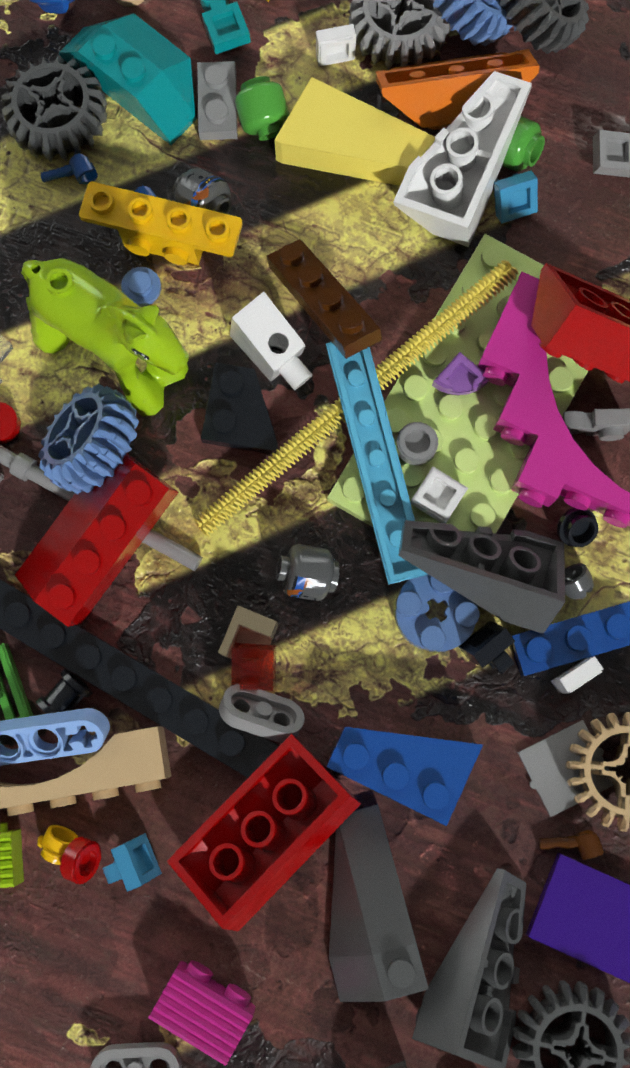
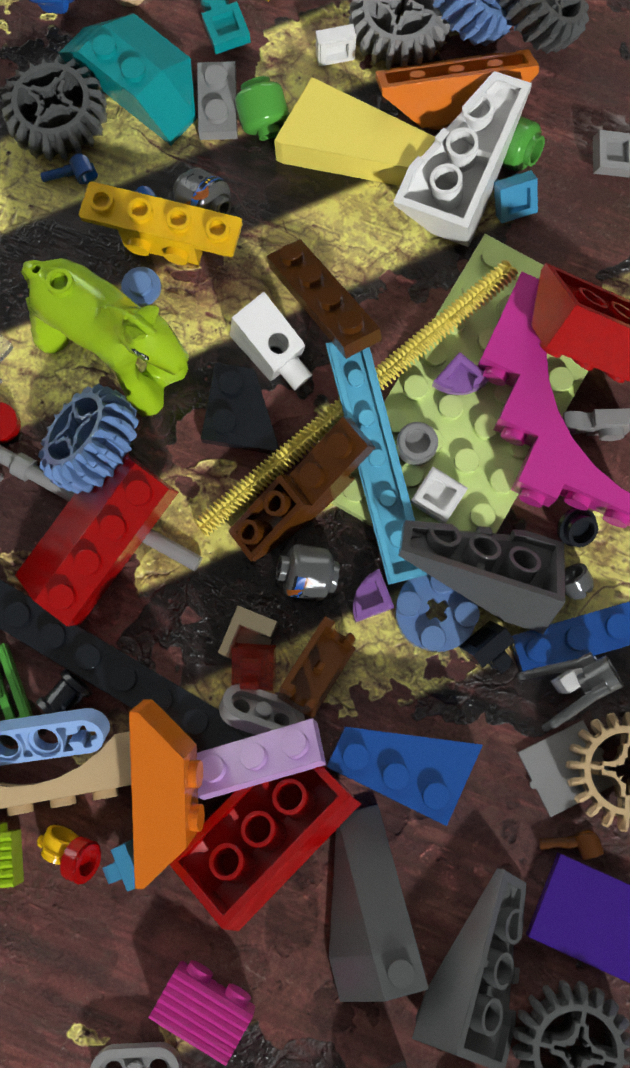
none -> orange wedge [129,699,205,889]
none -> lavender plate [197,718,326,800]
none -> reddish brown slope [228,416,376,561]
none -> reddish brown hinge [277,616,356,719]
none -> medium lavender tile [352,569,394,623]
none -> dark grey plant [517,652,624,732]

